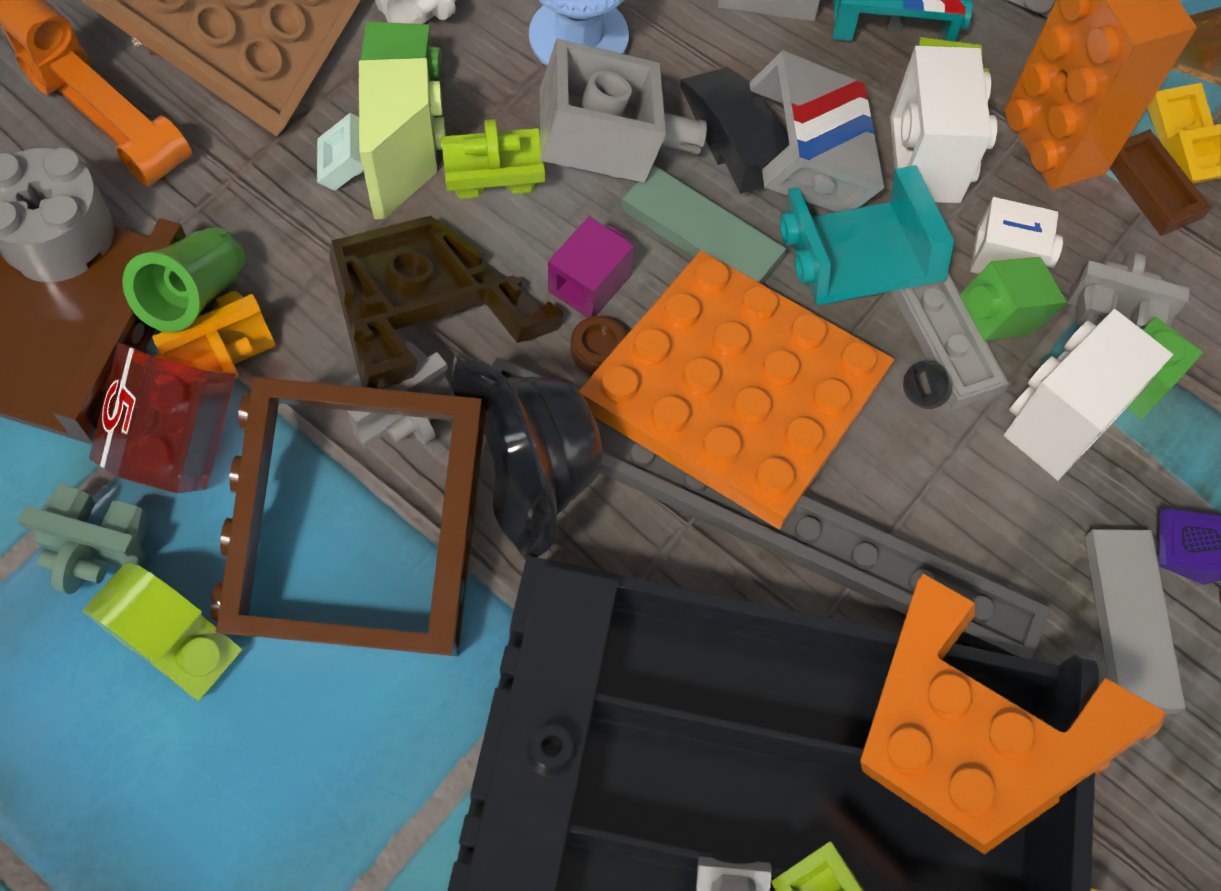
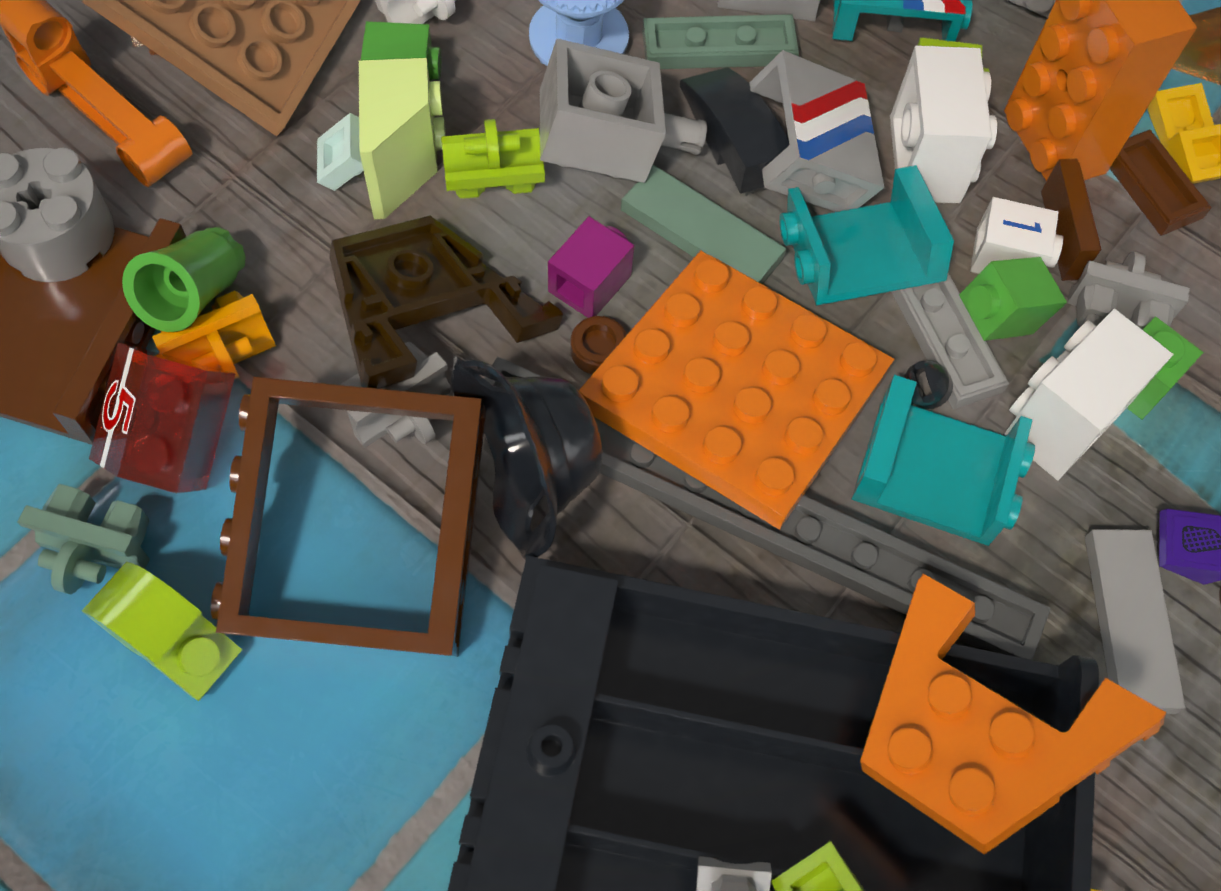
none -> sand green tile [642,14,799,69]
none -> teal panel [851,375,1035,546]
none -> reddish brown tile [1041,159,1101,281]

